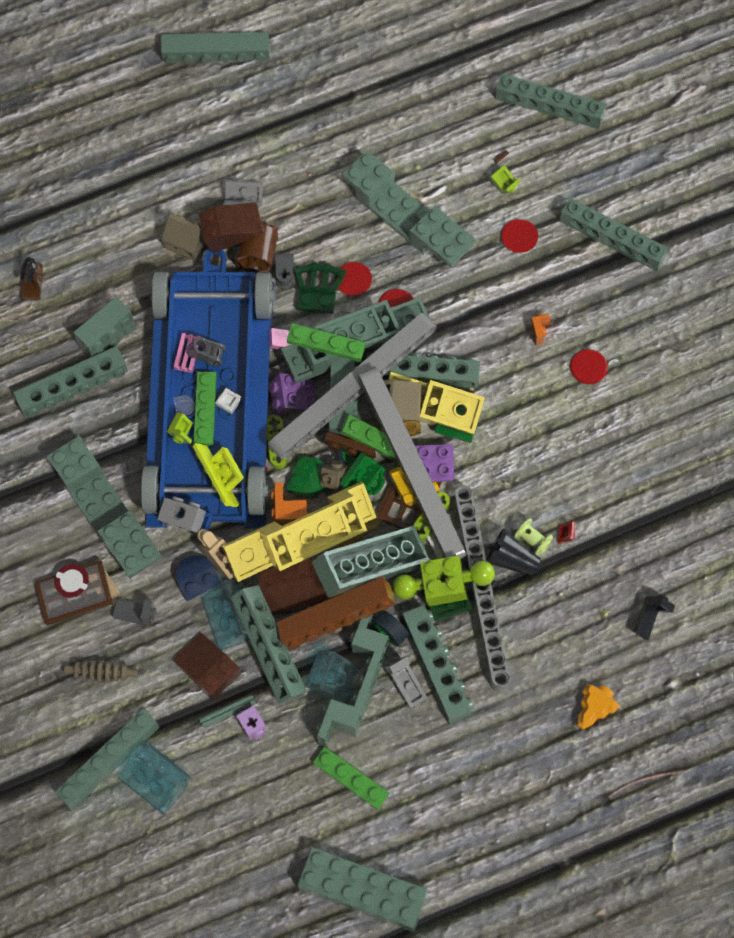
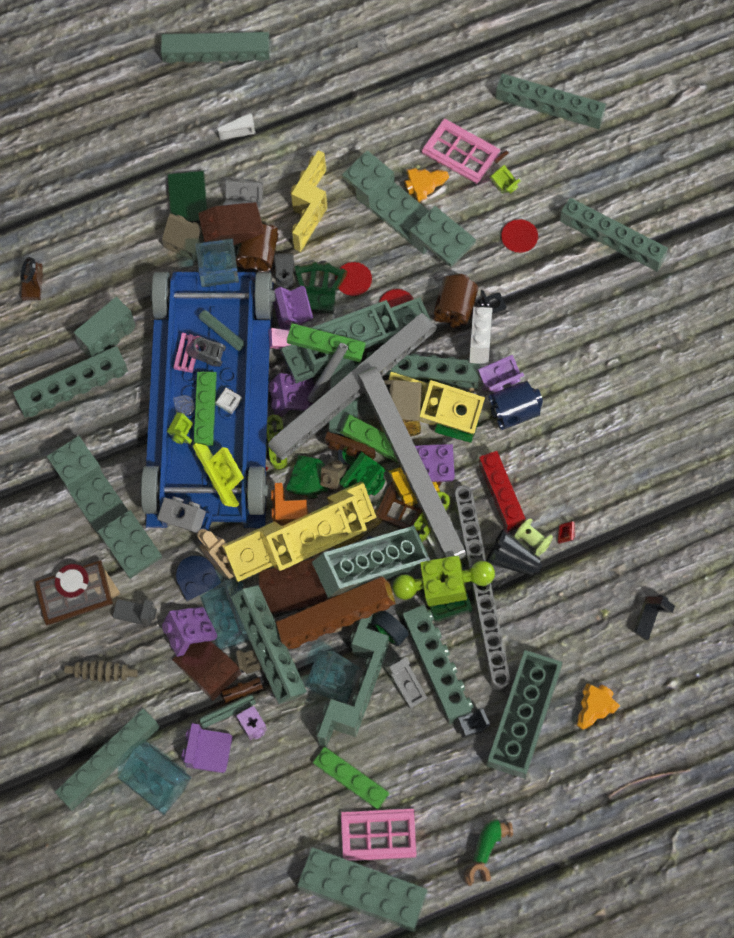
orange bracket [531,314,551,345] -> none
red piece [570,349,608,384] -> none
none -> medium lavender bracket [162,607,217,656]
none -> dark green tile [168,171,207,223]
none -> medium lavender bracket [182,723,232,773]
none -> clear light blue brick [195,239,239,287]
none -> sand green axle [199,310,245,351]
none -> white slope [218,113,255,140]
none -> reddish brown pin [222,677,263,703]
none -> dark tan bracket [235,650,263,674]
none -> medium lavender bracket [273,286,313,331]
none -> light yellow bracket [290,150,328,252]
none -> light grey piece [308,343,348,403]
none -> bright pink piece [341,809,417,861]
none -> light orange rock [404,168,449,202]
none -> bright pink piece [422,119,500,184]
none -> reddish brown cylinder [433,274,479,329]
none -> black bracket [455,708,490,738]
none -> piece [464,819,513,887]
none -> white brick [470,307,492,364]
none -> medium lavender bracket [477,355,524,393]
none -> black bracket [478,290,506,314]
none -> red brick [479,451,526,532]
none -> sand green brick [487,650,563,779]
none -> dark blue cylinder [488,381,543,431]

